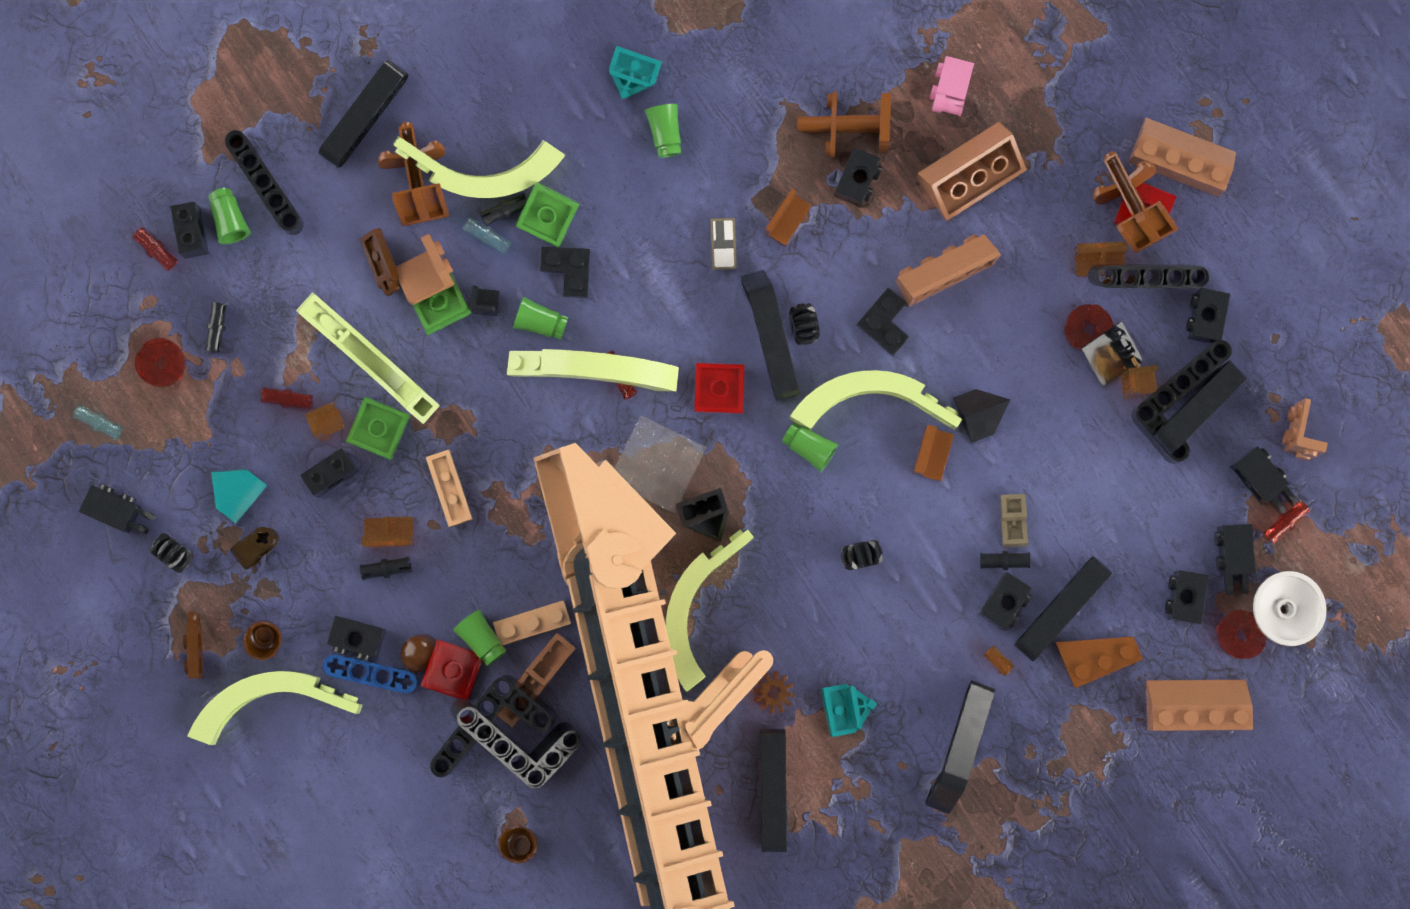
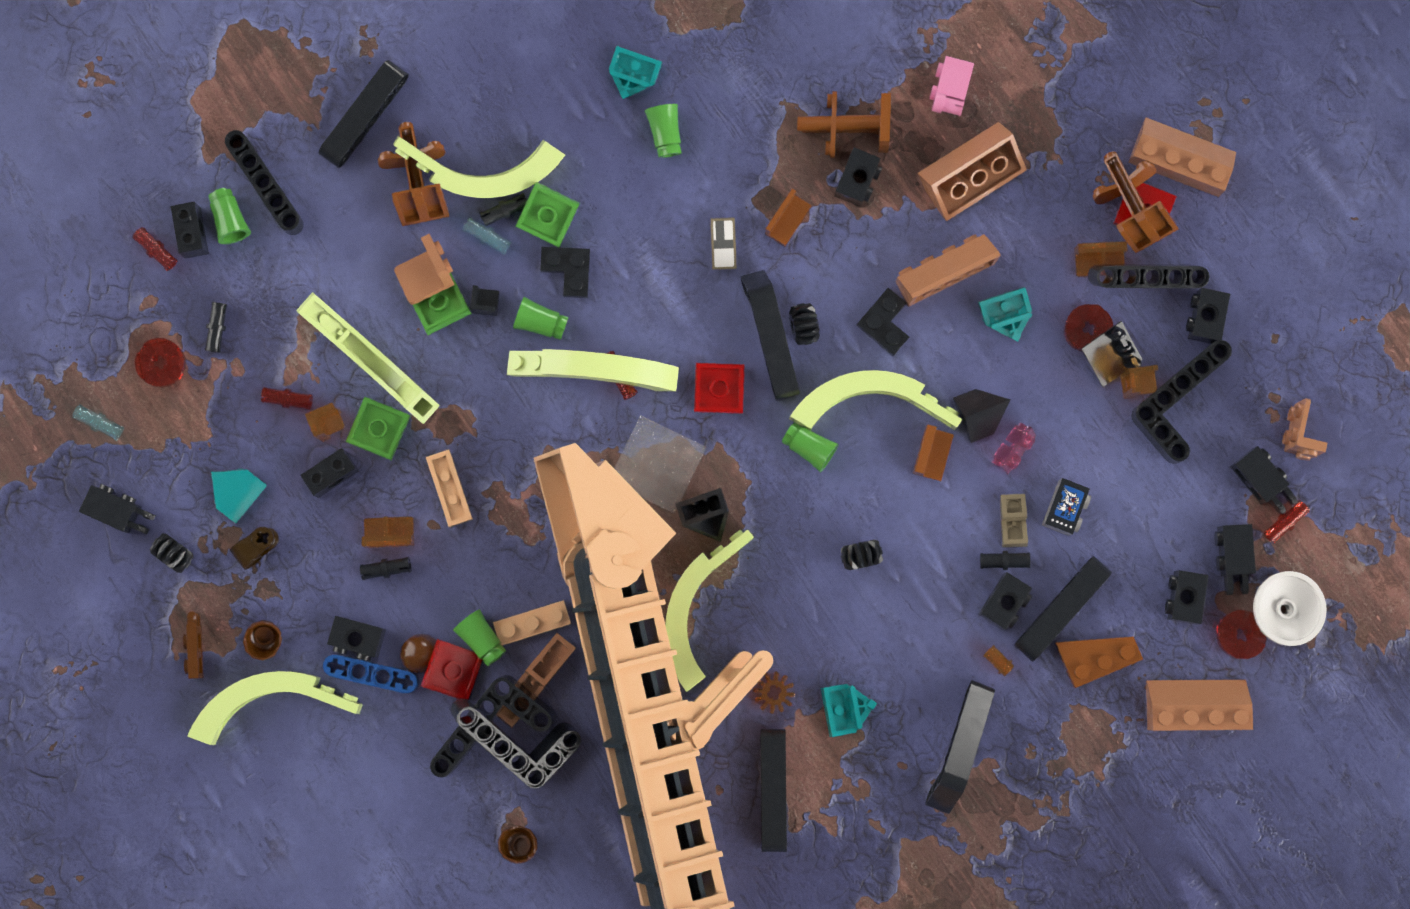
reddish brown hinge [360,228,400,296] -> none
black beam [1153,360,1247,454] -> none
none -> teal slope [978,287,1033,342]
none -> clear pink hinge [992,422,1036,474]
none -> brick [1042,478,1091,536]

